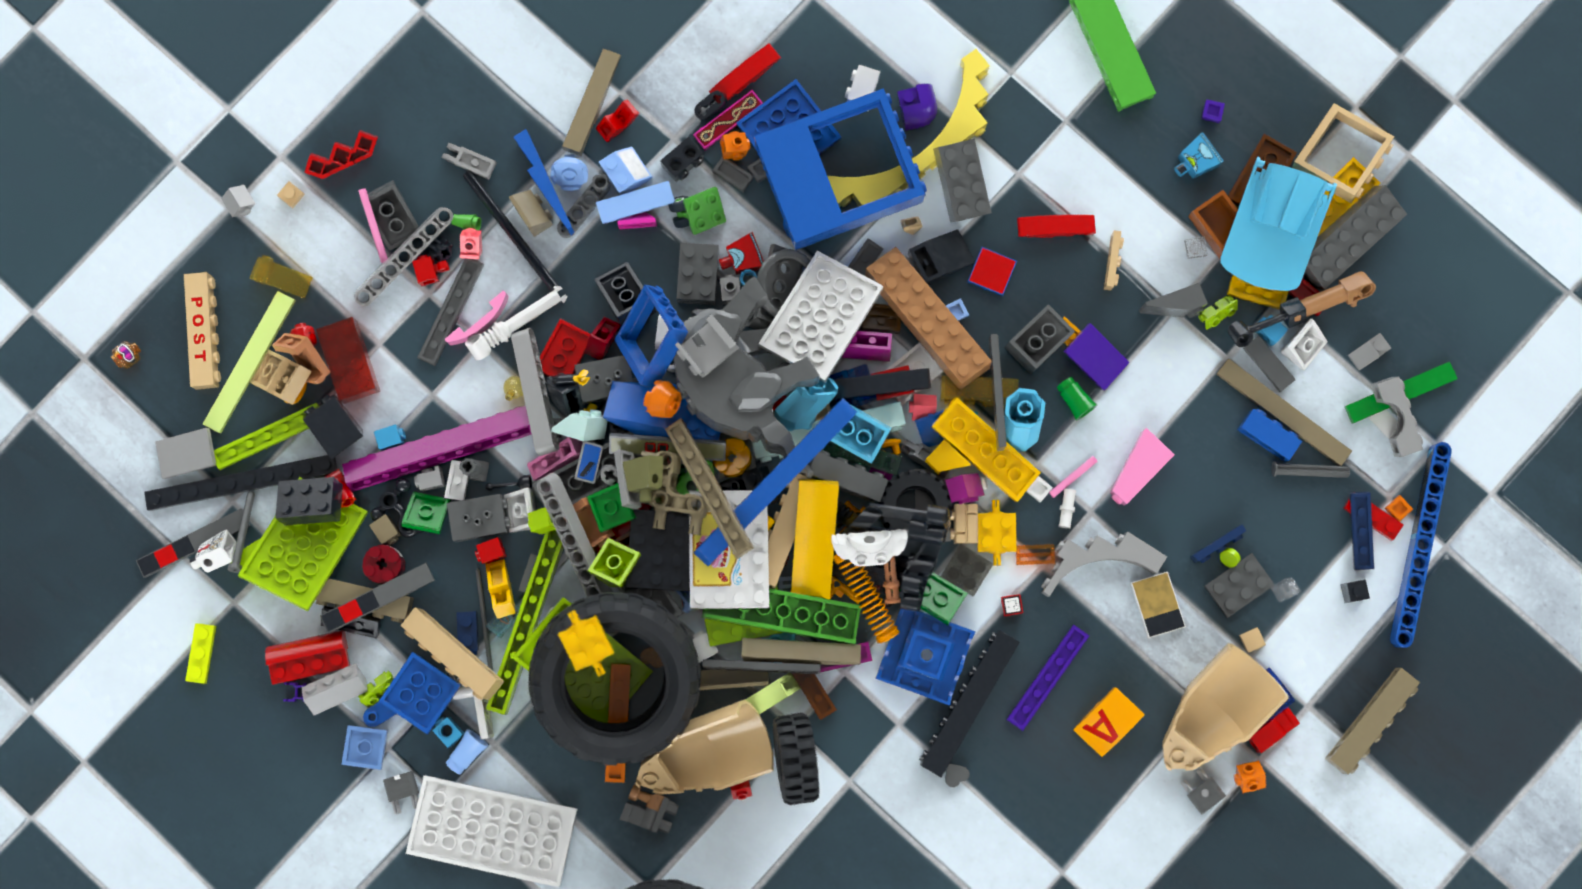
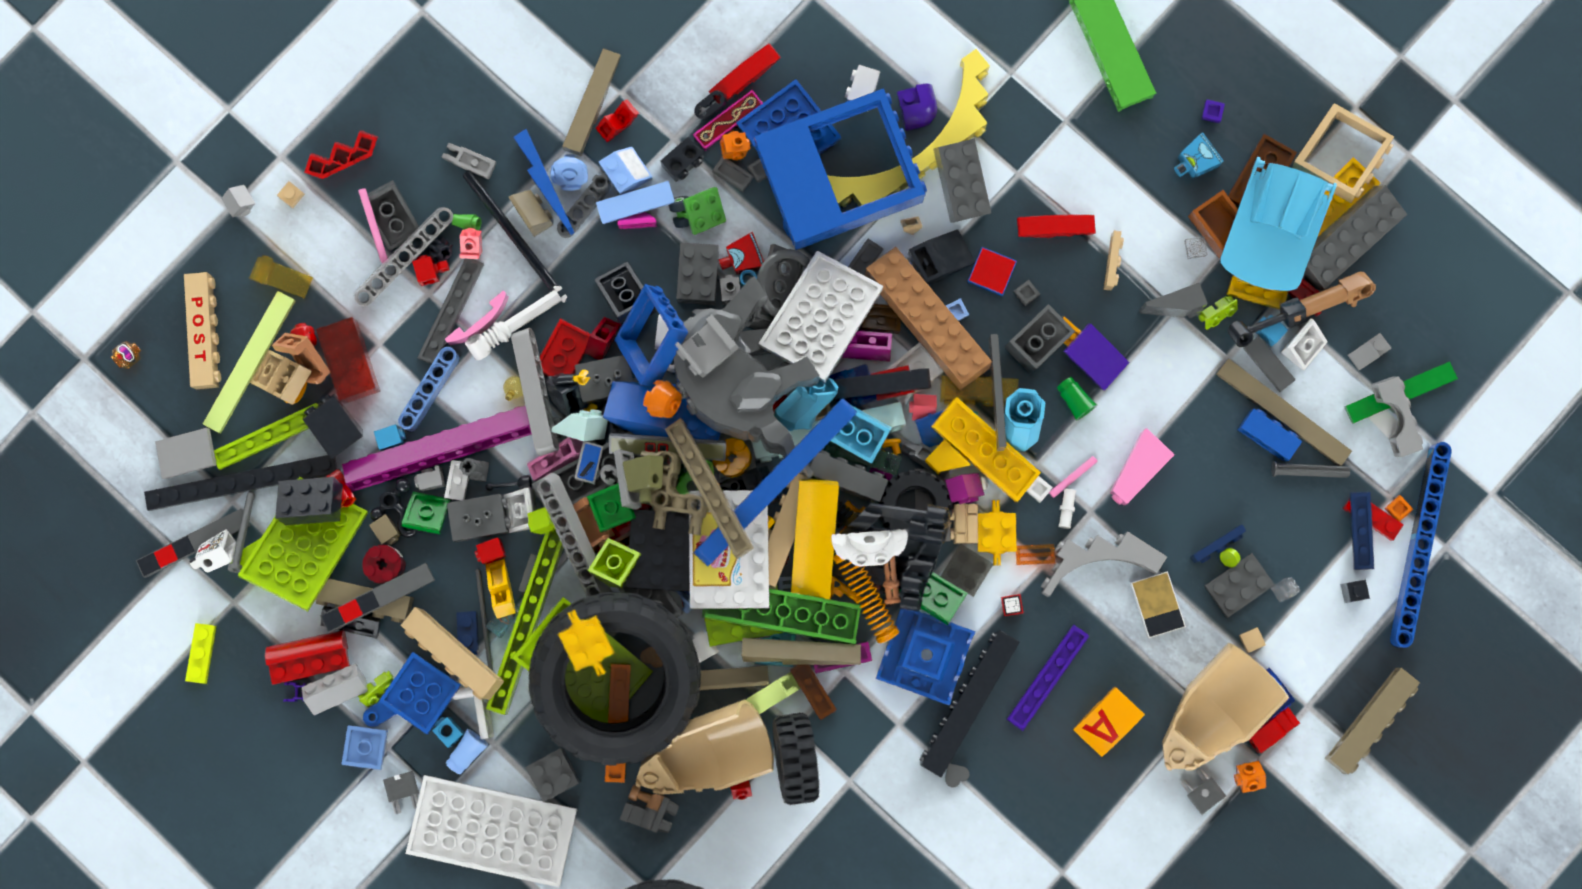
dark grey tile [702,660,821,674] -> none
none -> medium blue beam [398,347,459,432]
none -> dark grey brick [525,748,581,803]
none -> dark grey tile [1014,280,1040,306]

